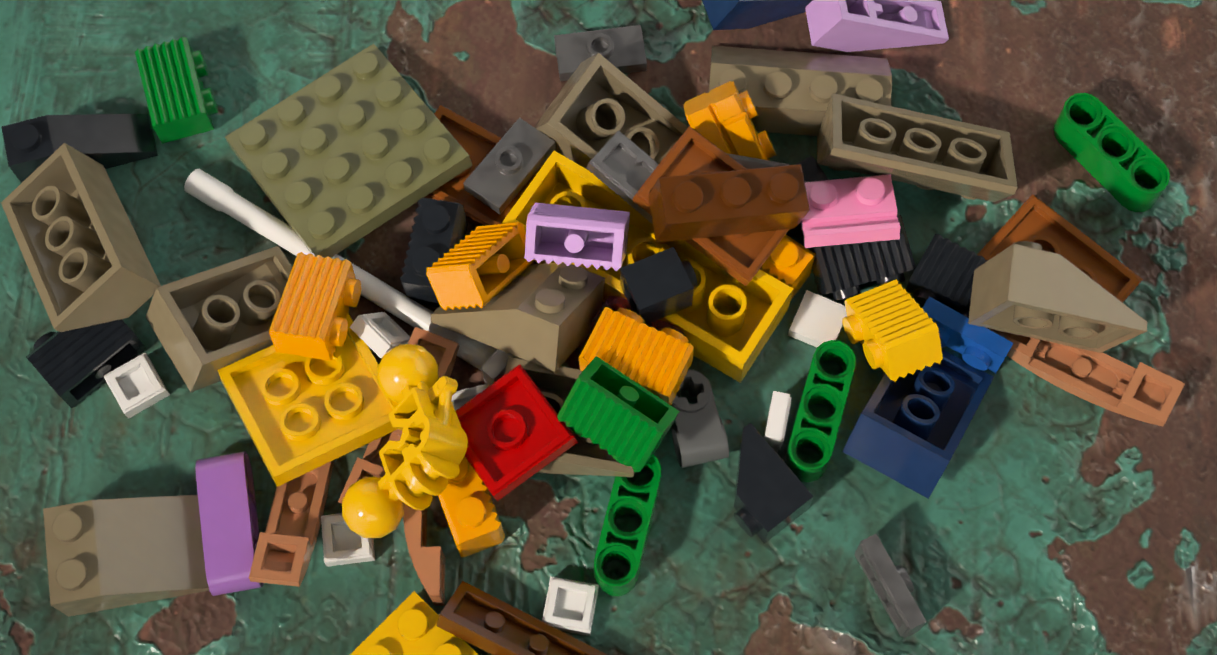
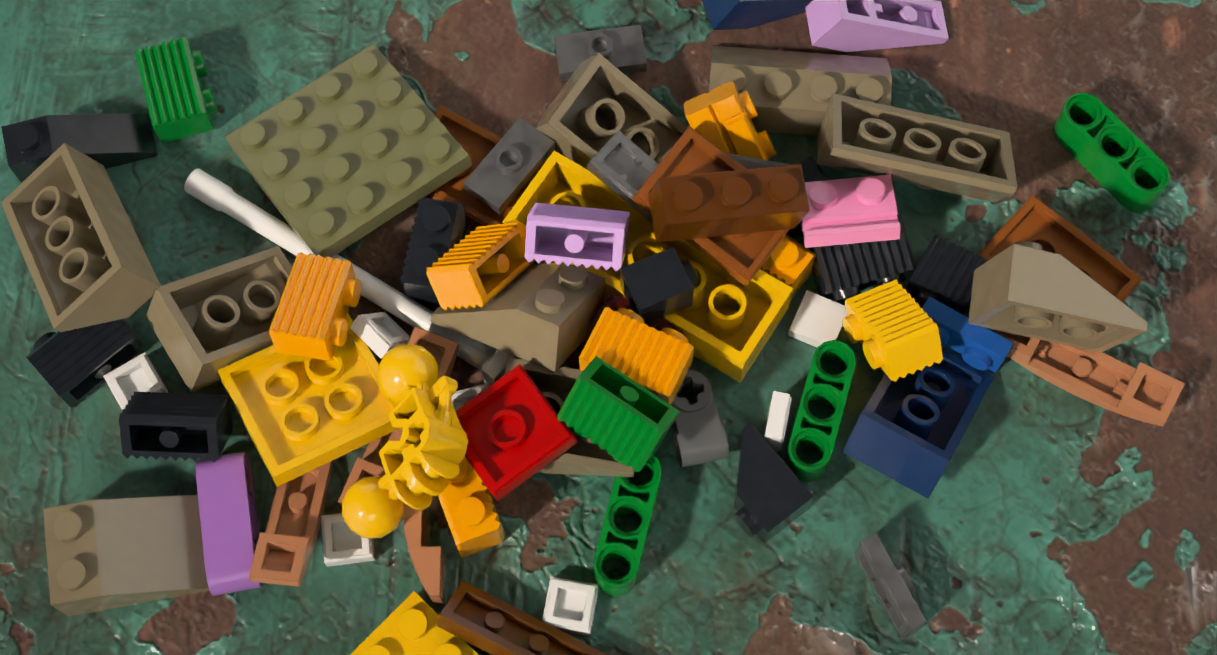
none -> black brick [119,391,233,462]

